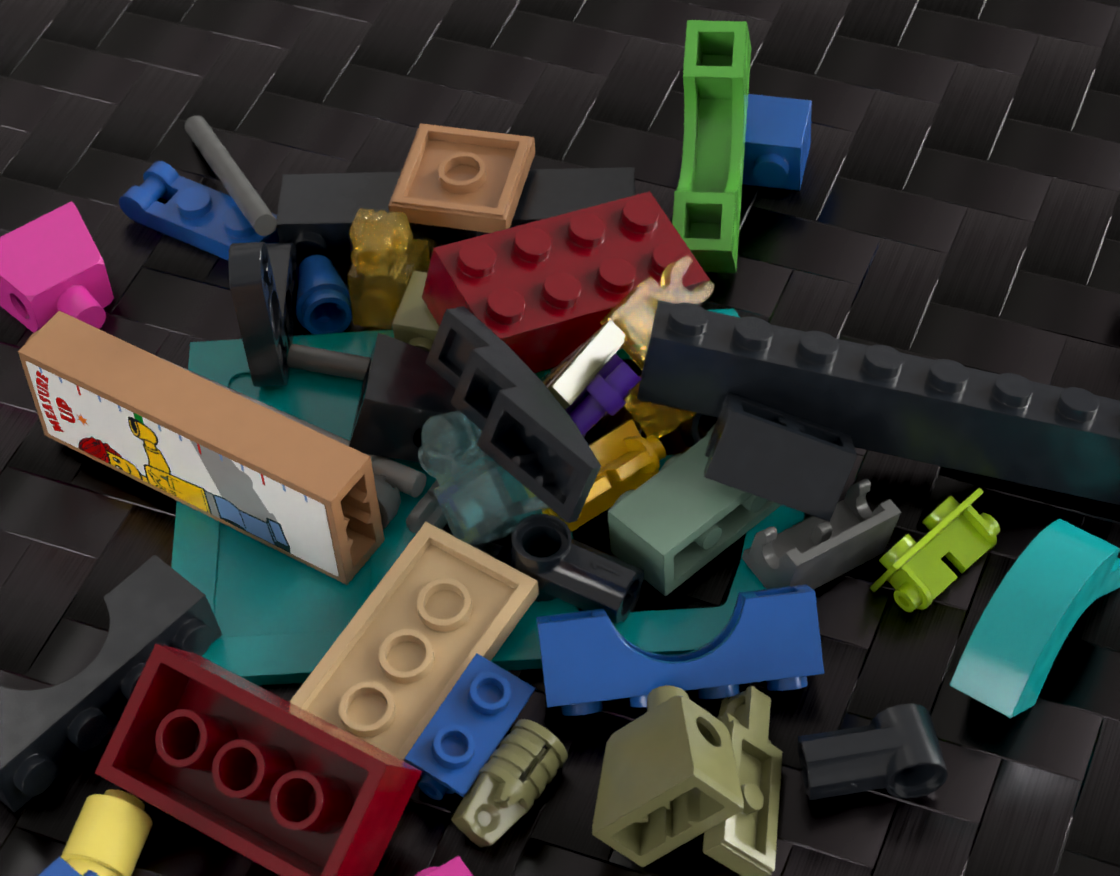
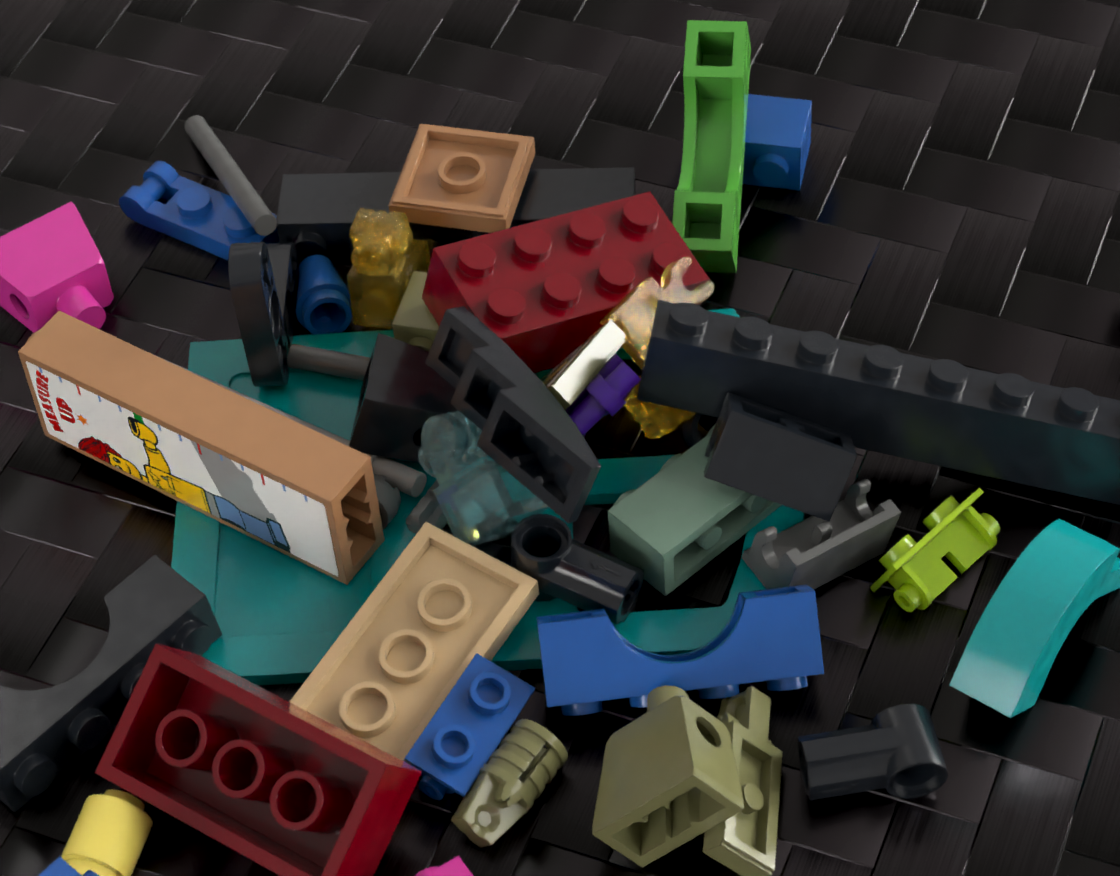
yellow hinge [531,419,666,532] -> none

